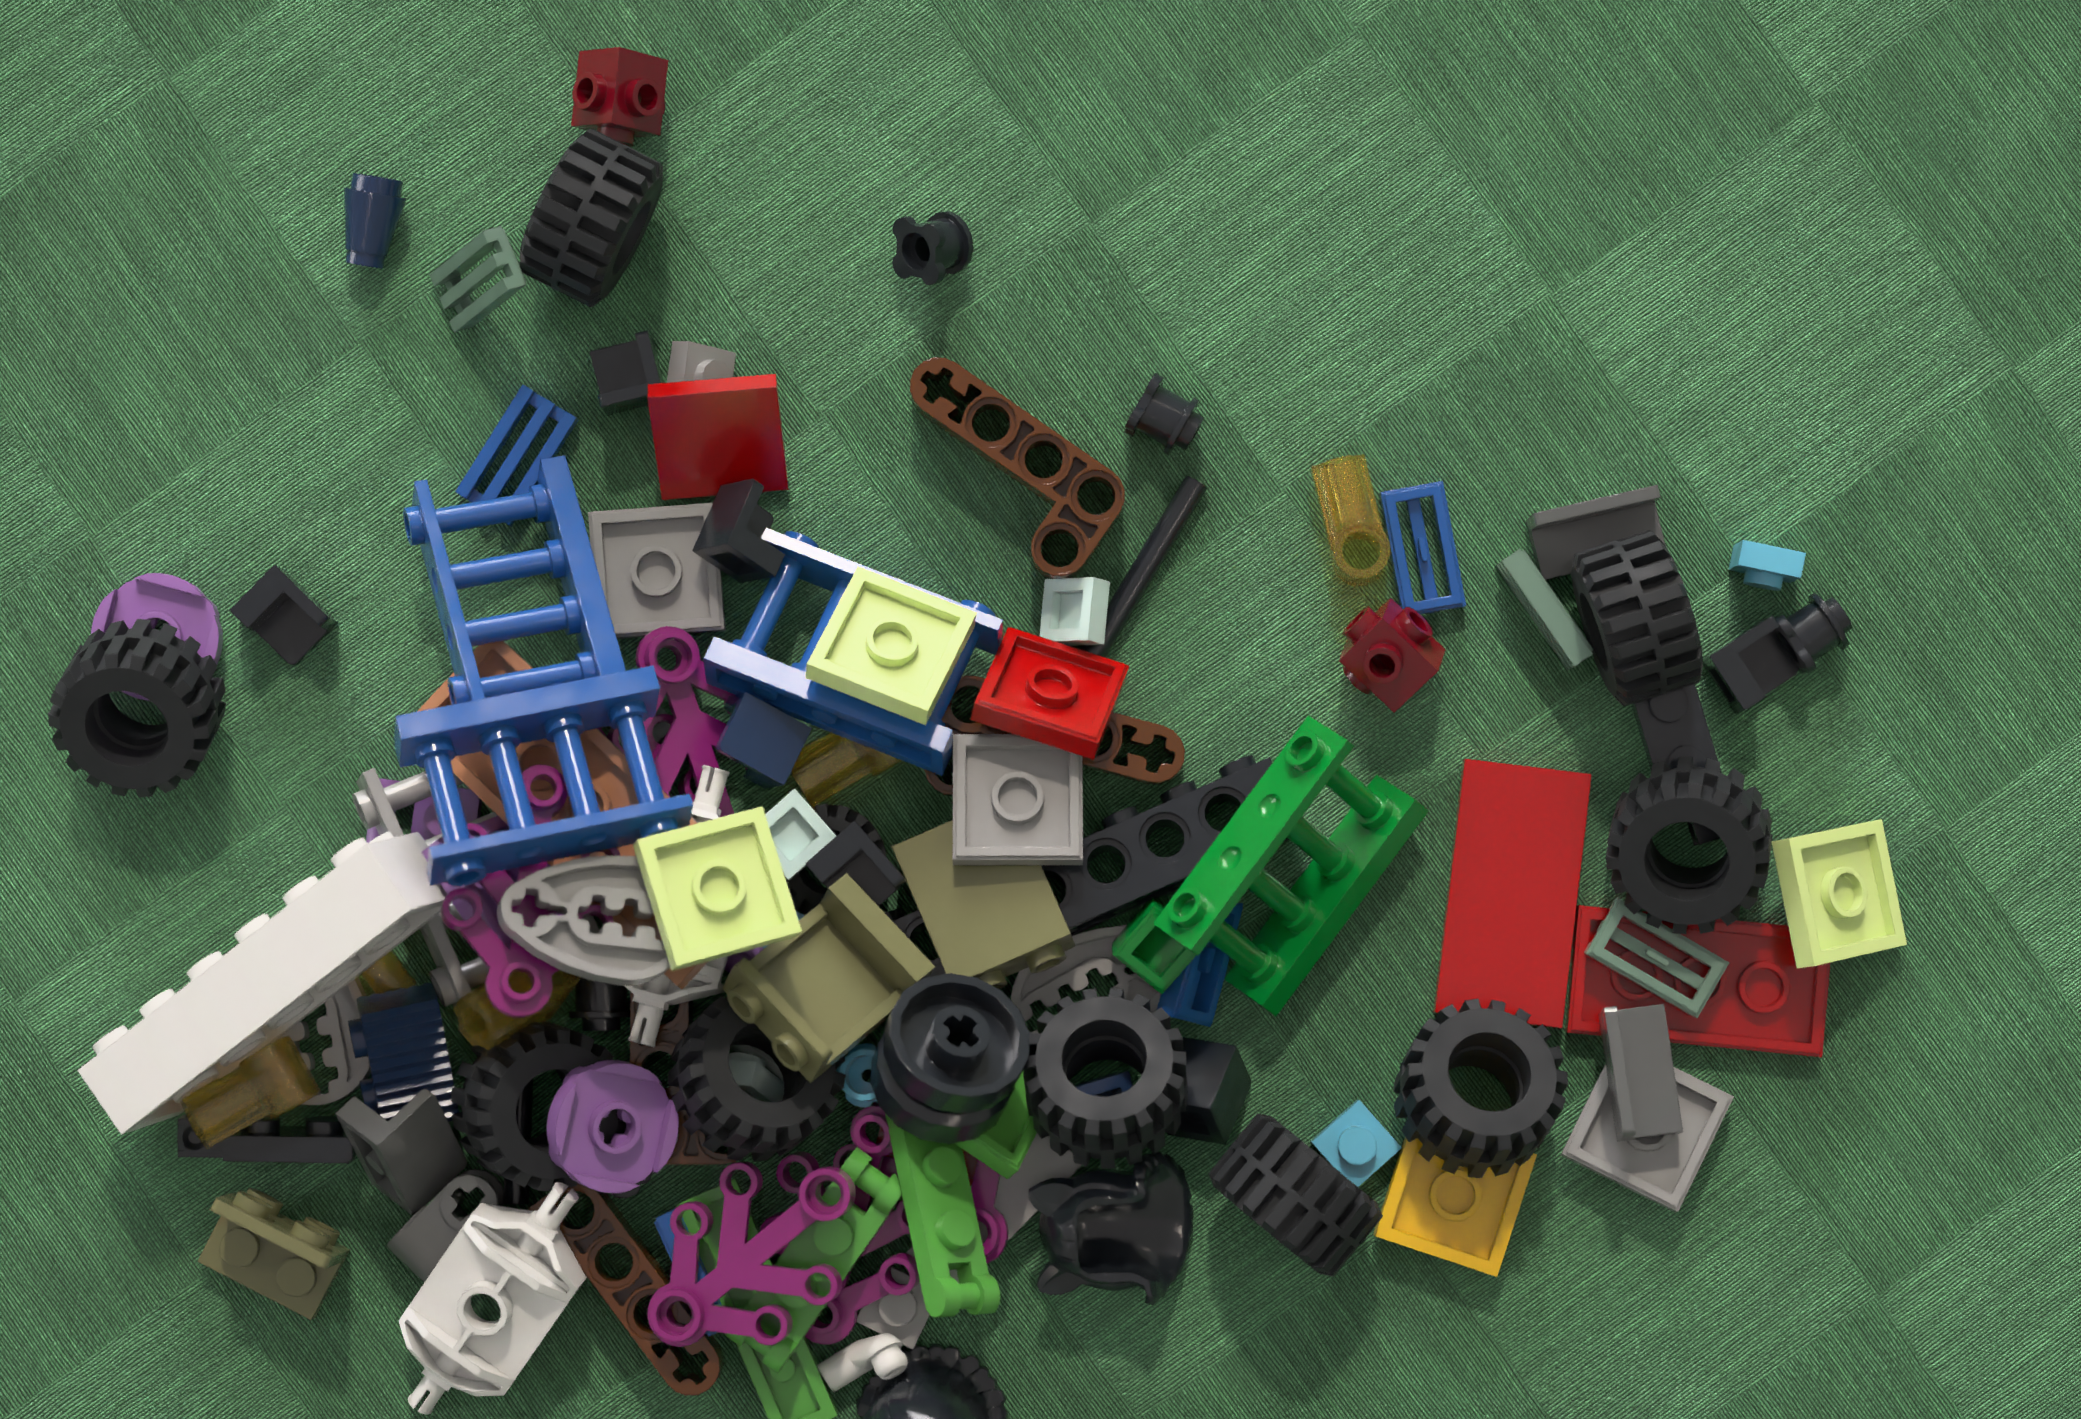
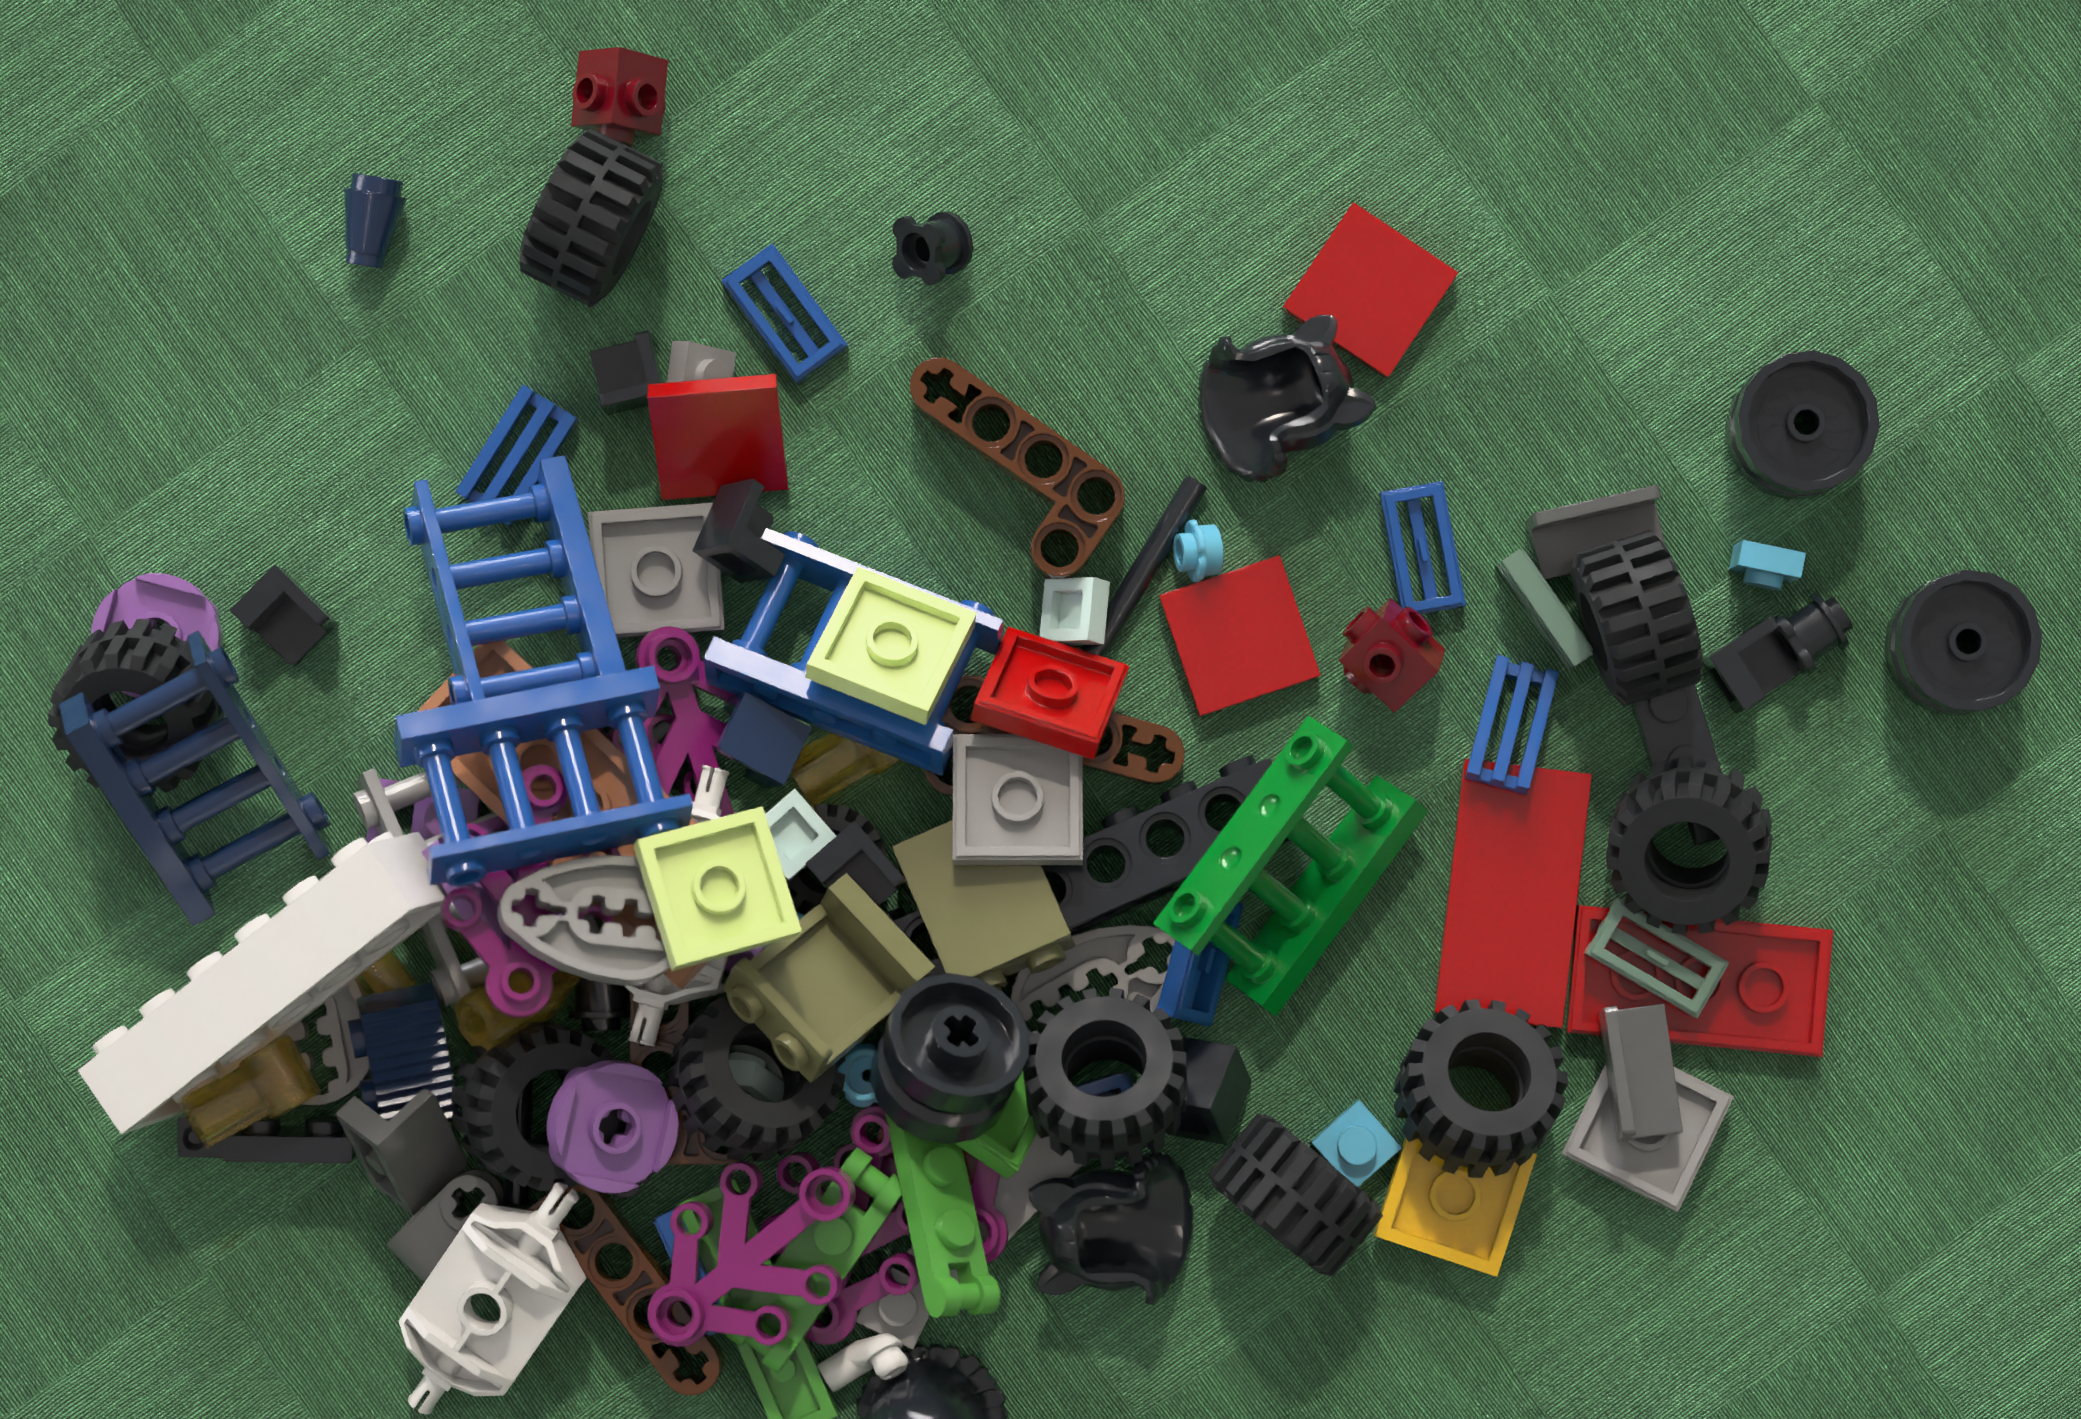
olive bracket [197,1187,350,1320] -> none
sand green tile [429,226,526,333] -> none
green slope [1112,897,1196,995] -> none
black brick [1124,373,1205,455] -> none
clear yellow piece [1310,454,1390,586] -> none
yellowish green plate [1772,819,1907,968] -> none
none -> dark blue fence [59,630,331,926]
none -> blue tile [721,243,848,385]
none -> red tile [1159,555,1321,717]
none -> medium azure plate [1173,520,1223,583]
none -> black hair [1198,315,1377,483]
none -> red tile [1281,202,1459,380]
none -> blue tile [1464,655,1559,795]
none -> black wheel [1725,350,1880,500]
none -> black wheel [1884,570,2042,716]

